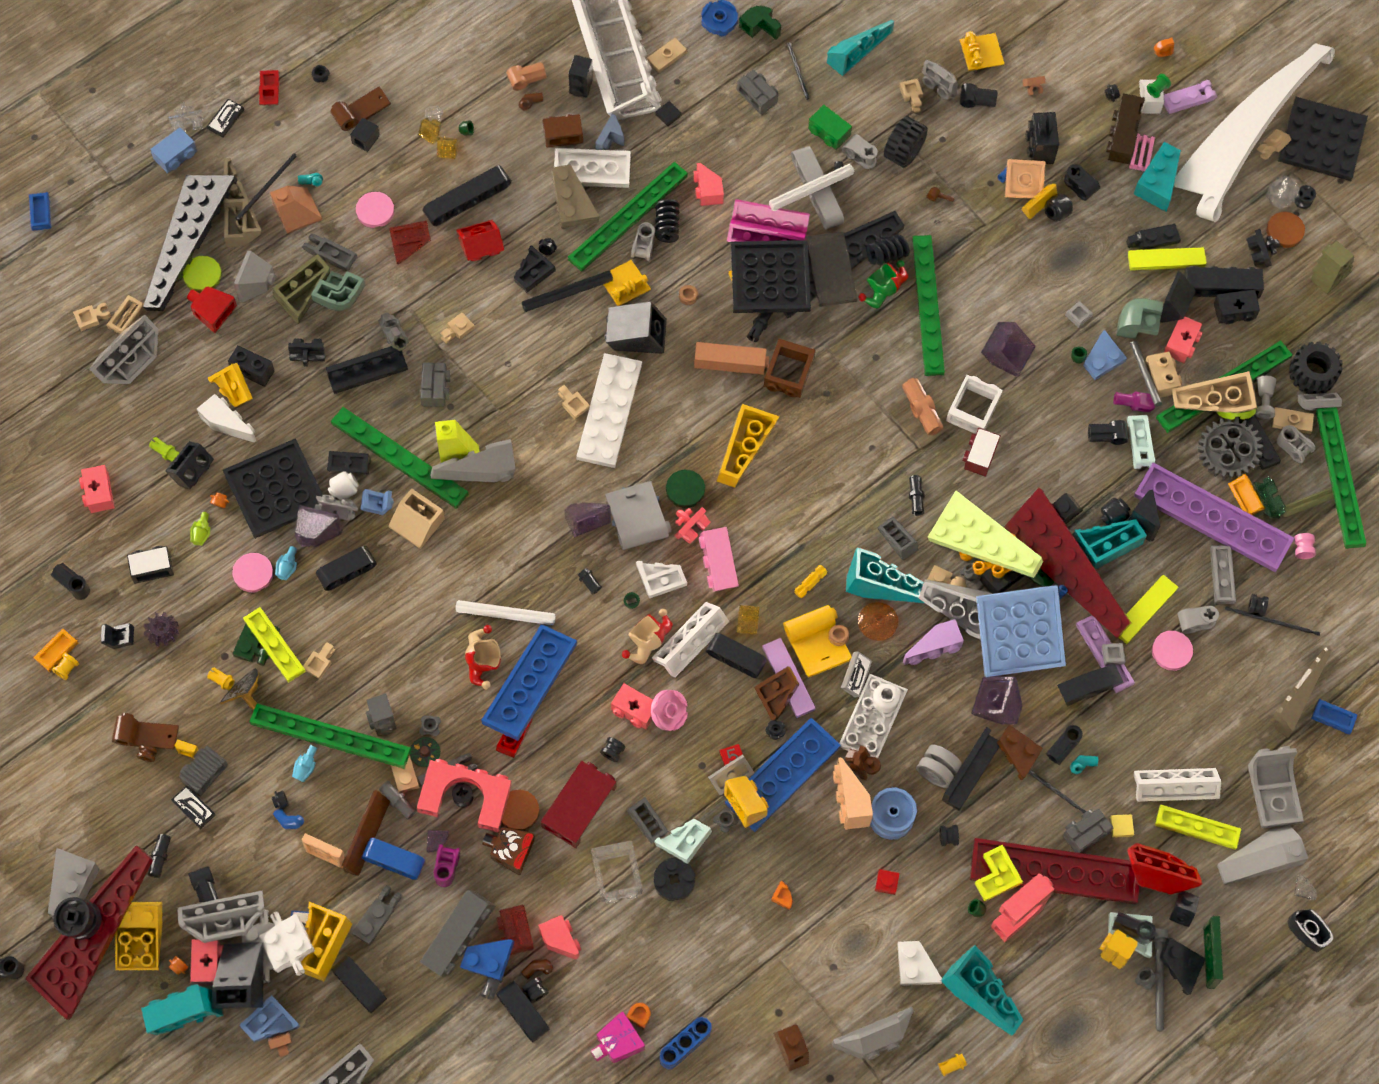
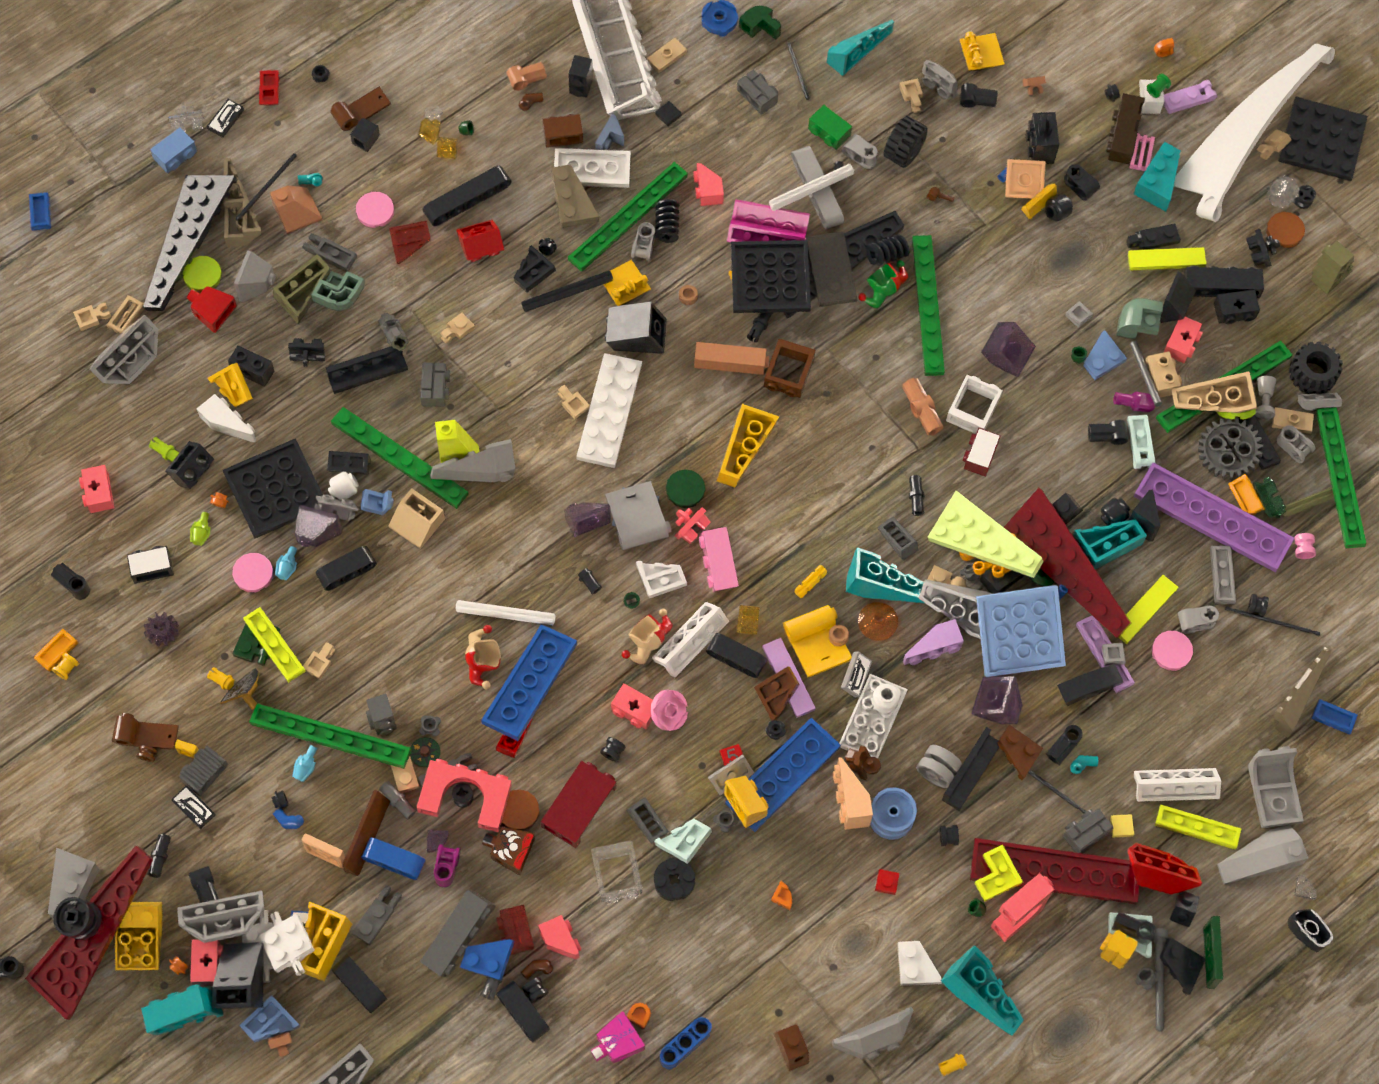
black bracket [101,623,134,649] -> none

